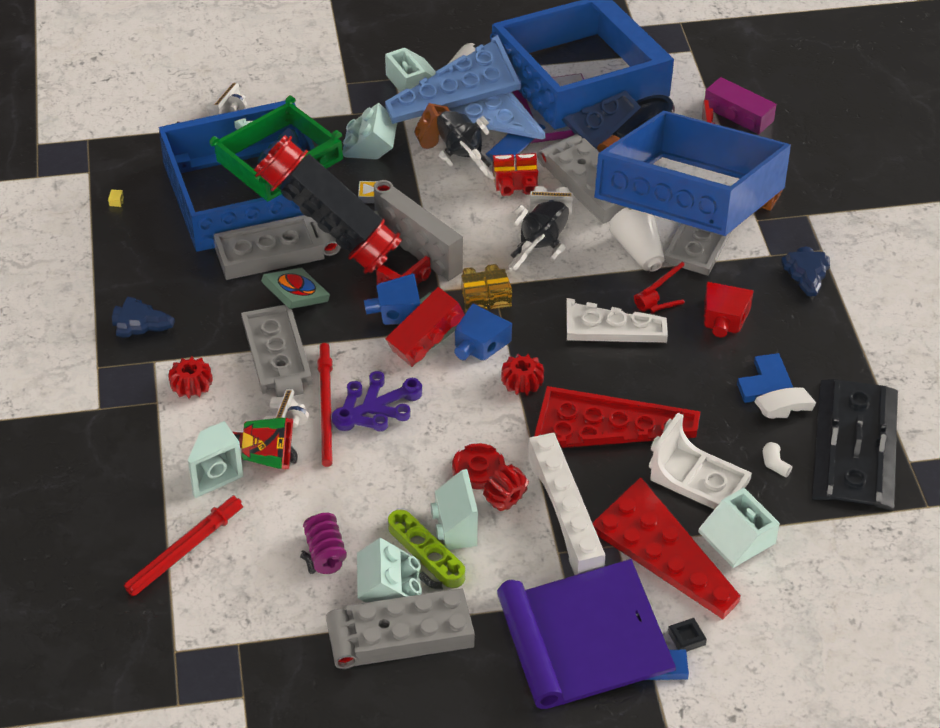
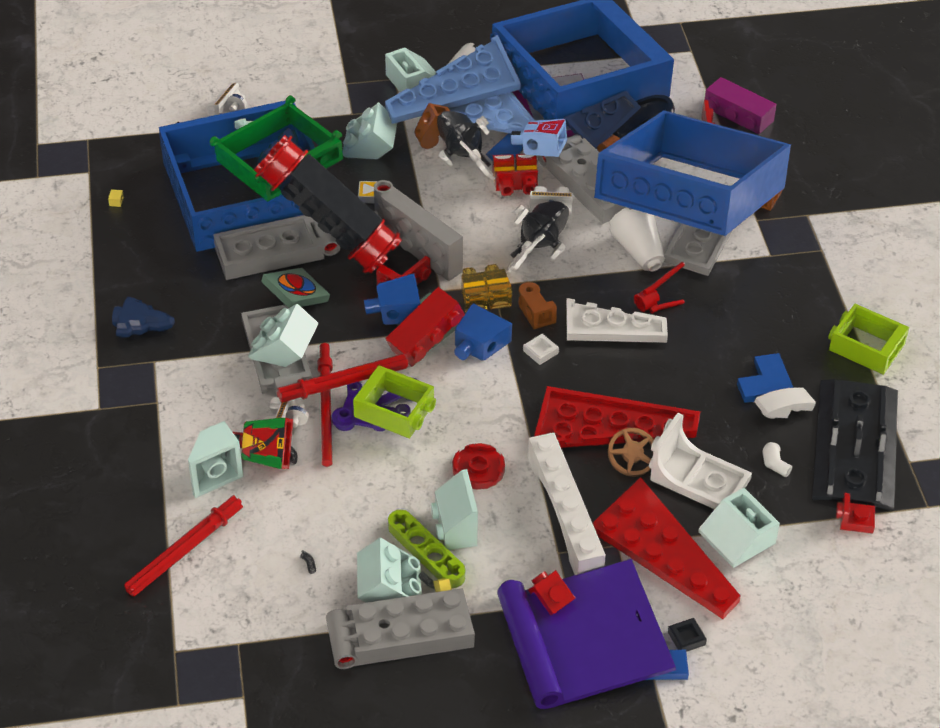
red gear [168,356,213,399] -> none
magenta piece [303,513,347,574] -> none
red gear [483,464,529,511] -> none
red gear [501,353,544,396] -> none
red torso [704,282,754,338] -> none
dark blue rock [781,247,830,297] -> none
none -> light aqua slope [248,304,318,367]
none -> red axle [276,354,408,403]
none -> lime window [353,365,436,439]
none -> light yellow piece [433,578,452,592]
none -> light blue torso [511,119,567,157]
none -> dark orange leg [518,282,557,329]
none -> white tile [523,334,559,365]
none -> red bracket [528,570,575,616]
none -> medium nougat wheel [608,428,654,477]
none -> lime window [828,304,909,375]
none -> red bracket [836,493,875,534]

